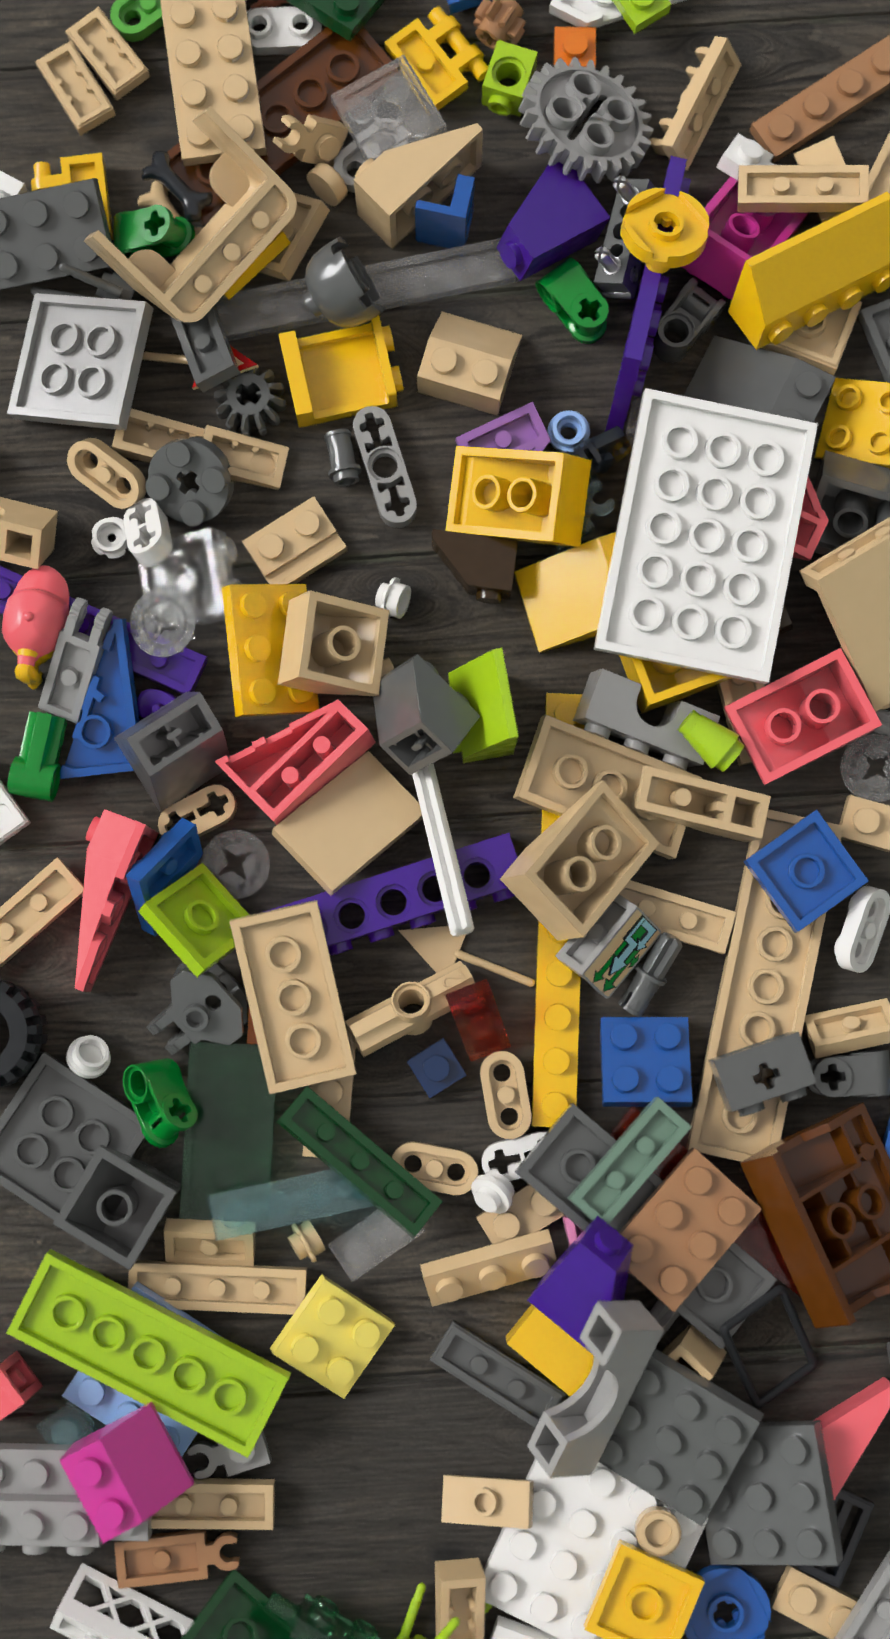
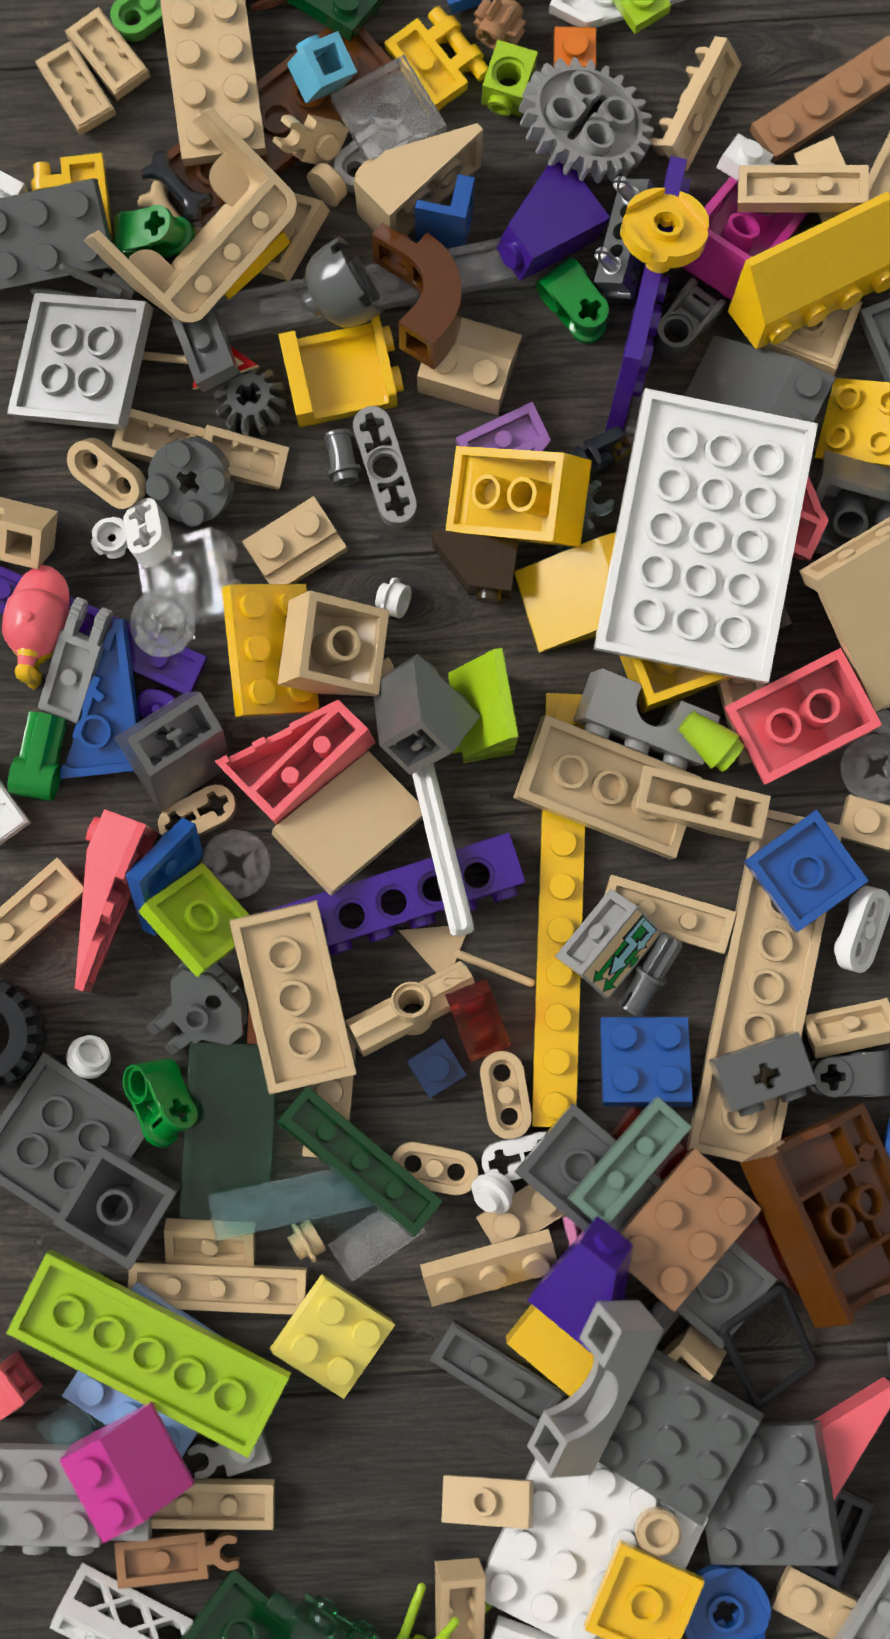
white plate [247,6,322,55] -> none
tan slope [500,780,660,941] -> none
light blue plate [547,410,590,453] -> none
none -> medium azure brick [287,31,357,104]
none -> reddish brown arch [372,223,462,370]

